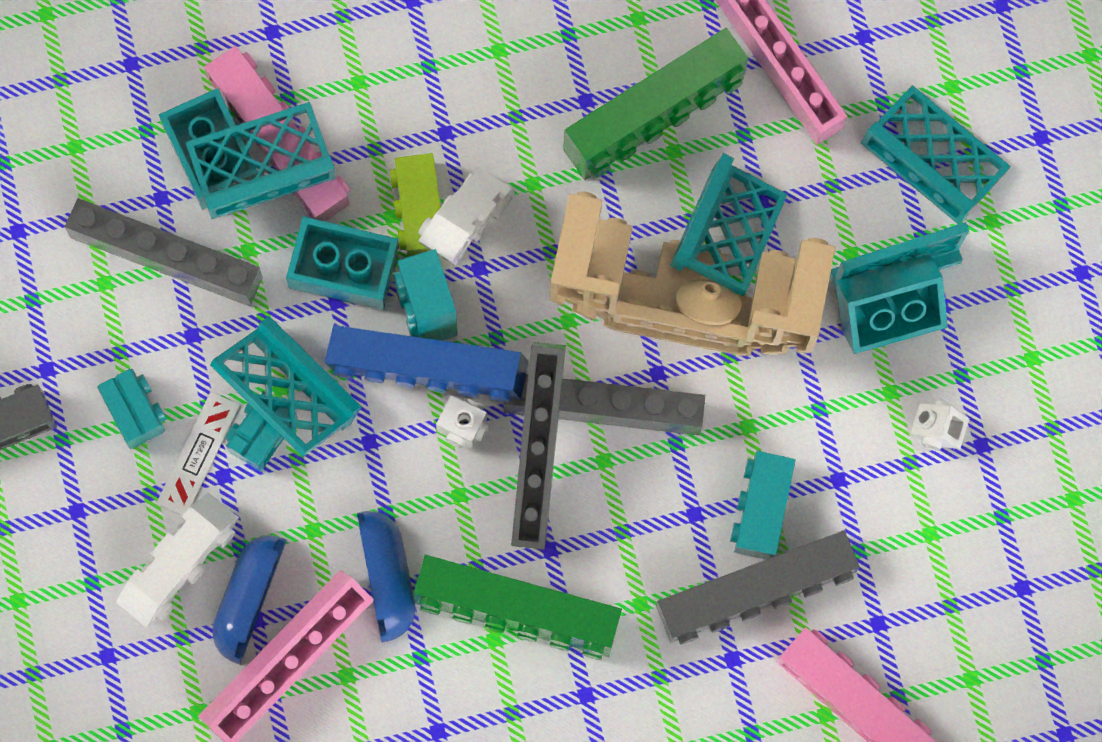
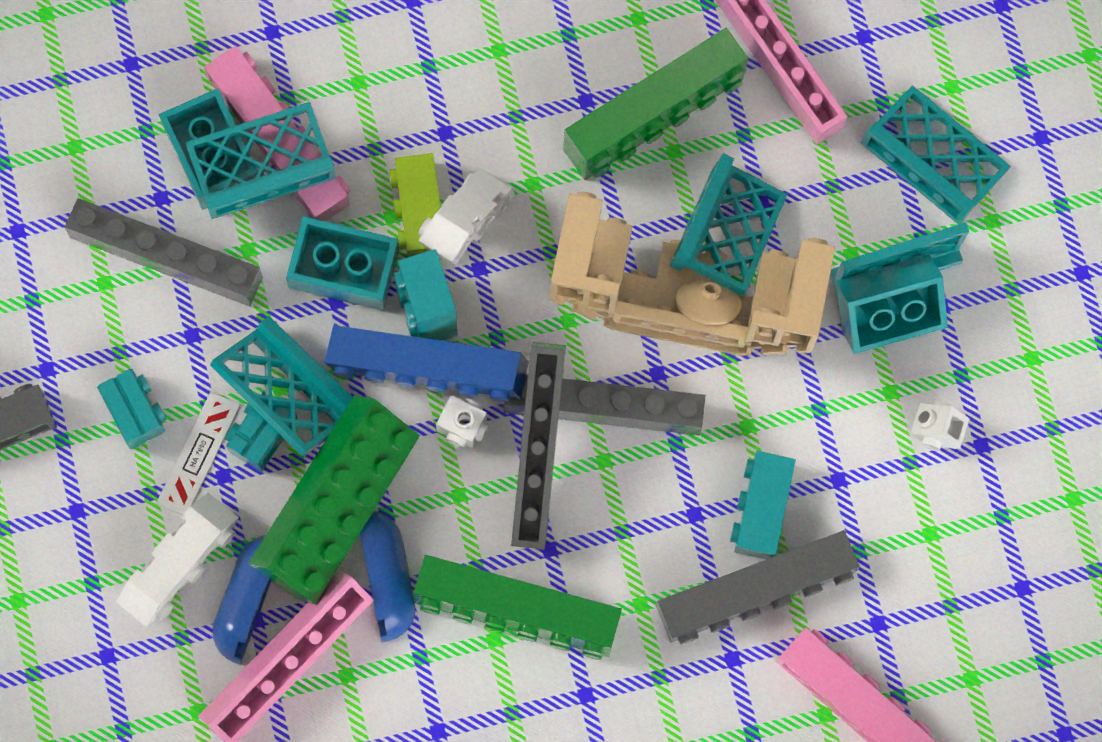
none -> green brick [248,395,420,605]

